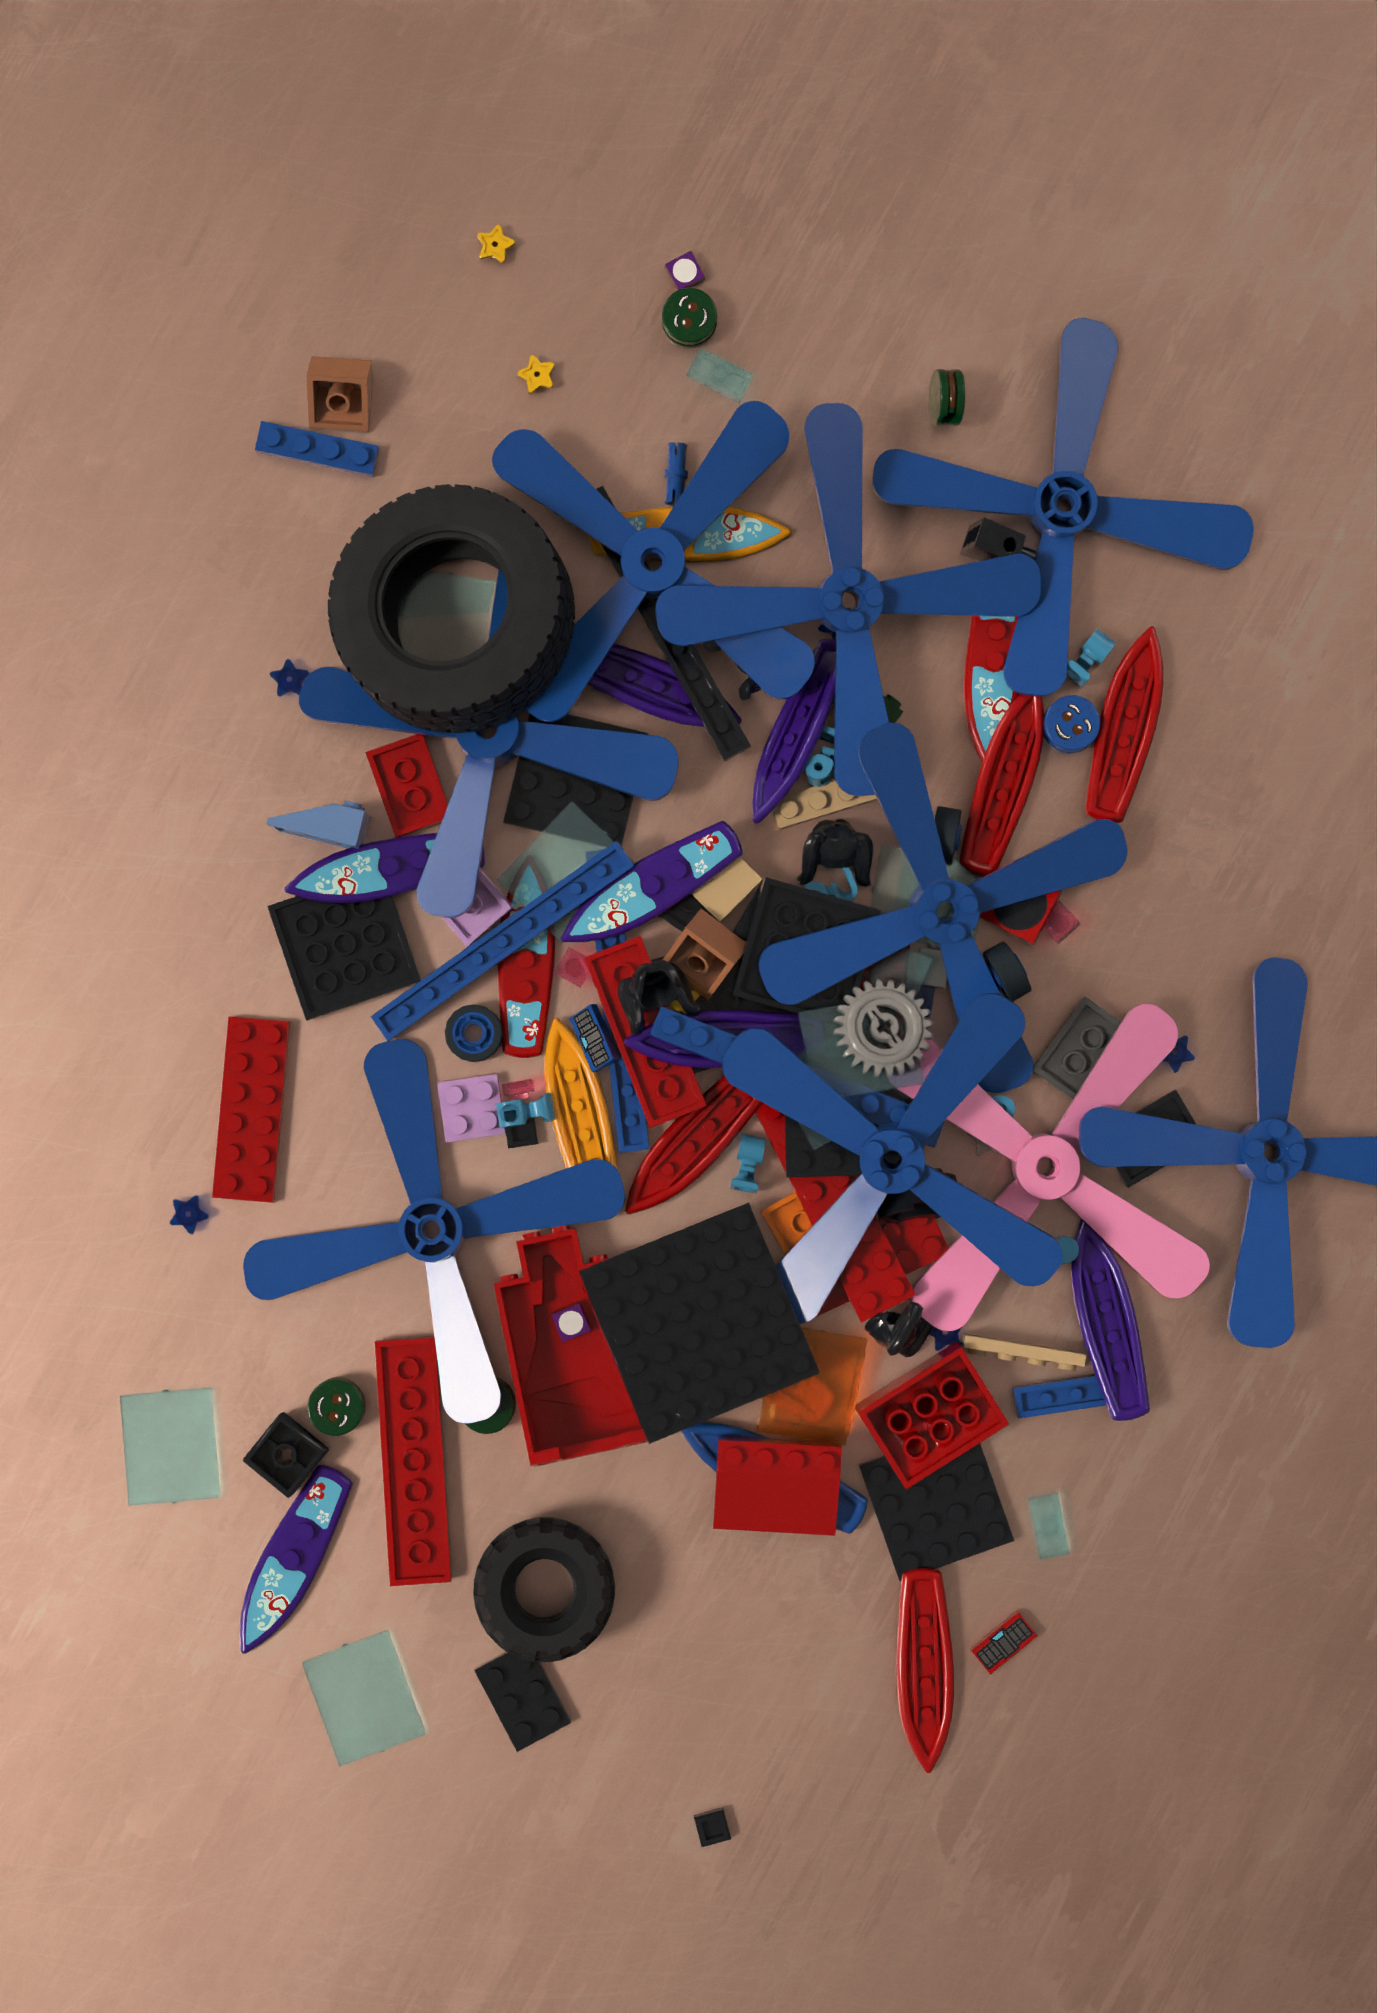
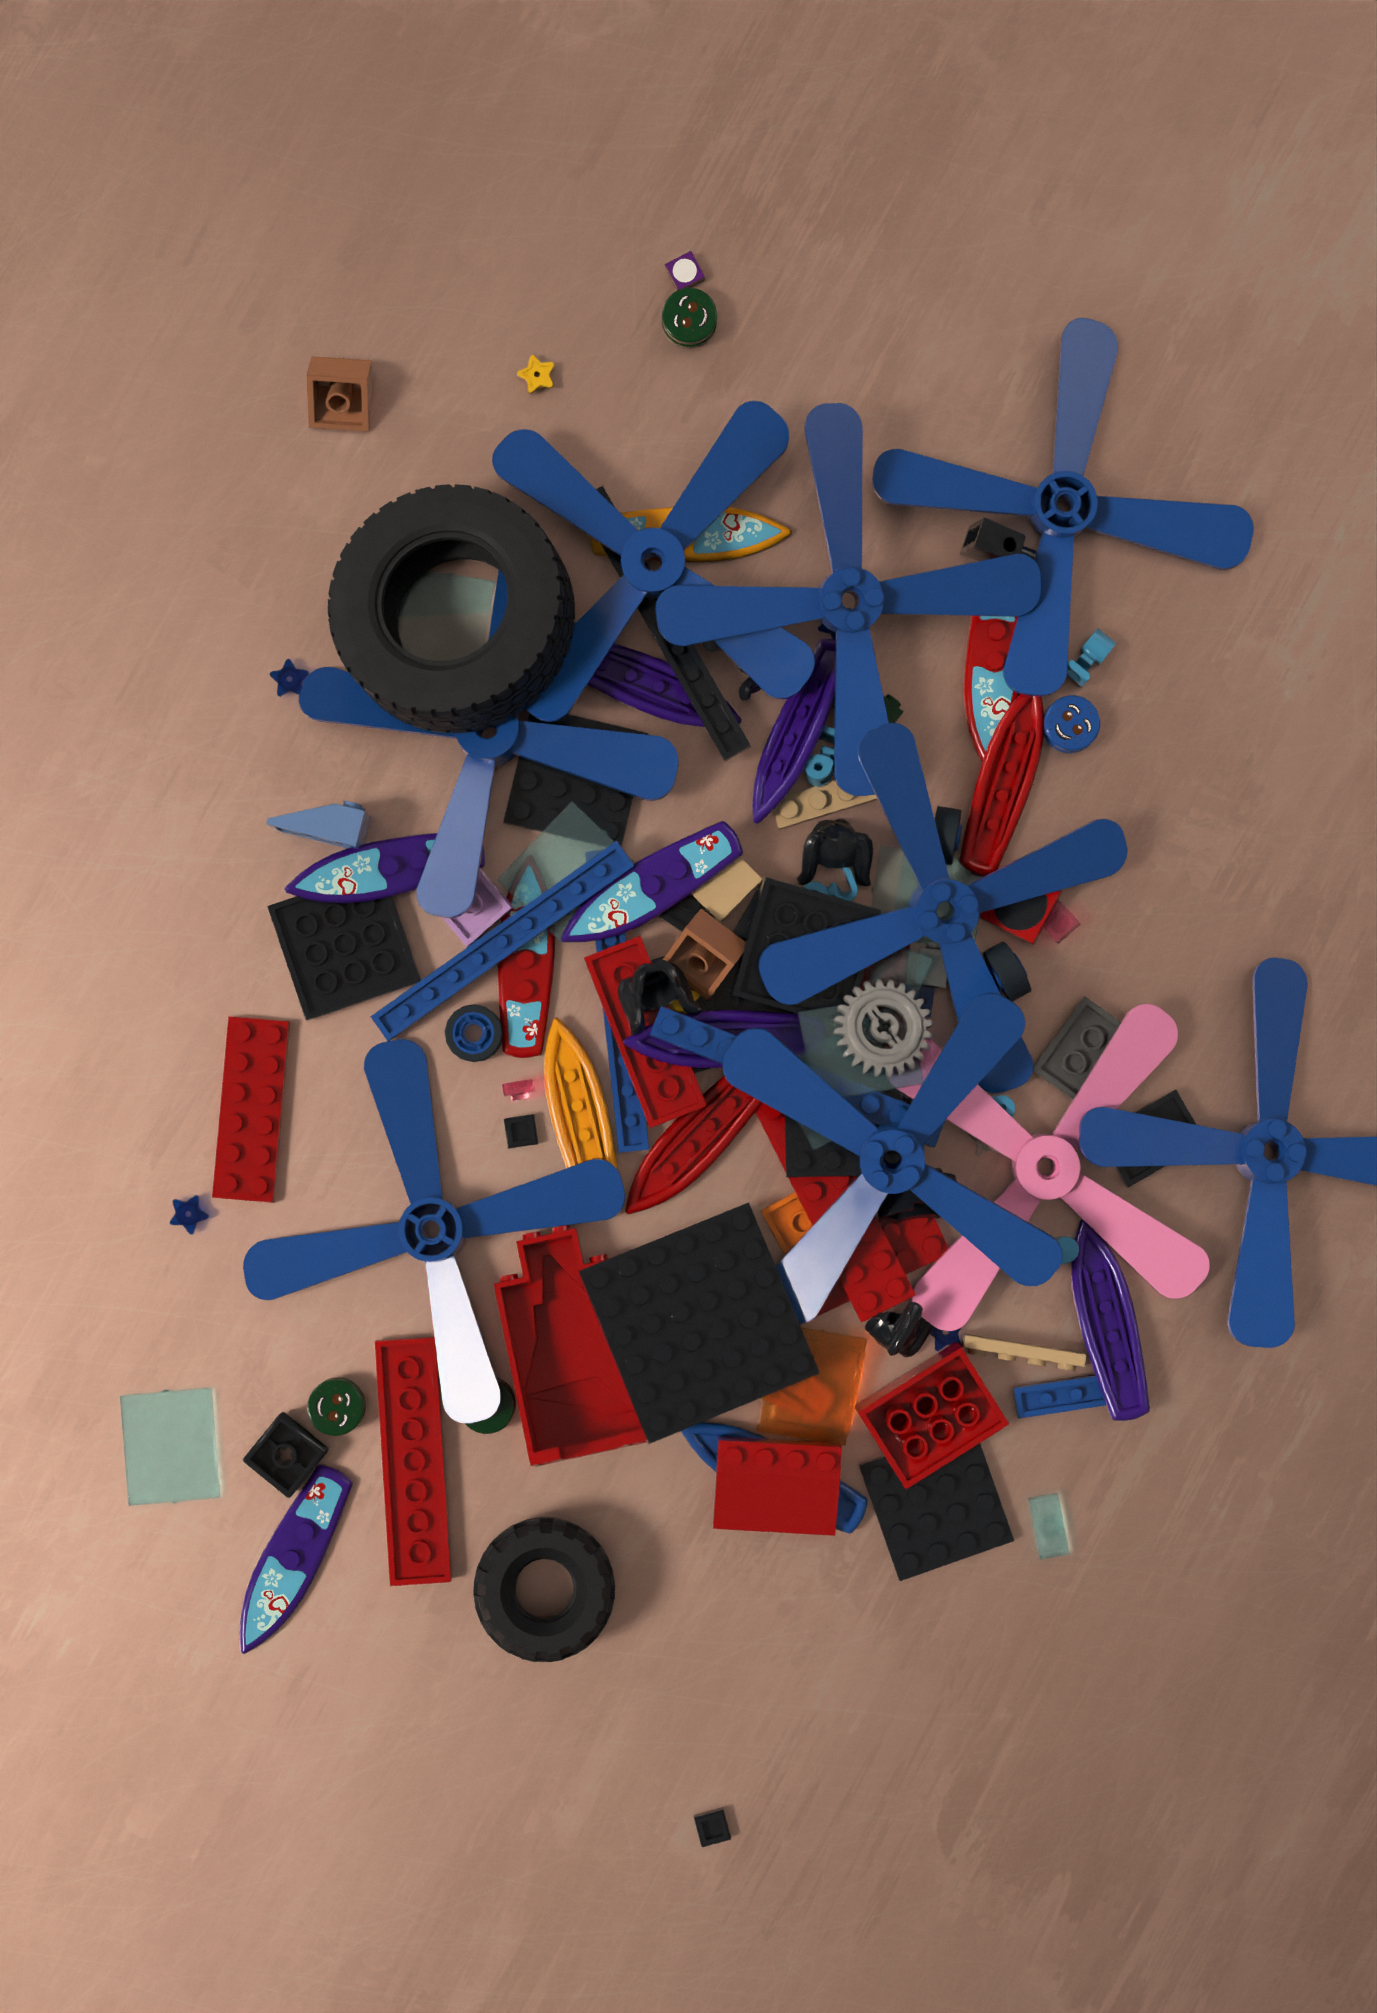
blue plate [255,421,380,477] -> none
clear light blue piece [302,1630,426,1767] -> none
red plate [365,734,448,838] -> none
lavender plate [437,1074,506,1143] -> none
black plate [474,1652,571,1752] -> none
yellow plate [477,225,515,263] -> none
dark azure leg [496,1093,556,1128] -> none
tile [551,1301,591,1342] -> none
clear pink plate [554,947,589,988] -> none
tile [569,1004,620,1072] -> none
blue pin [664,442,688,506] -> none
clear light blue plate [686,348,753,404] -> none
dark azure leg [730,1134,766,1194] -> none
red piece [896,1568,954,1773] -> none
dark green head [929,369,965,426] -> none
tile [970,1611,1037,1675] -> none
red piece [1085,626,1164,823] -> none
clear blue plate [1162,1035,1195,1073] -> none

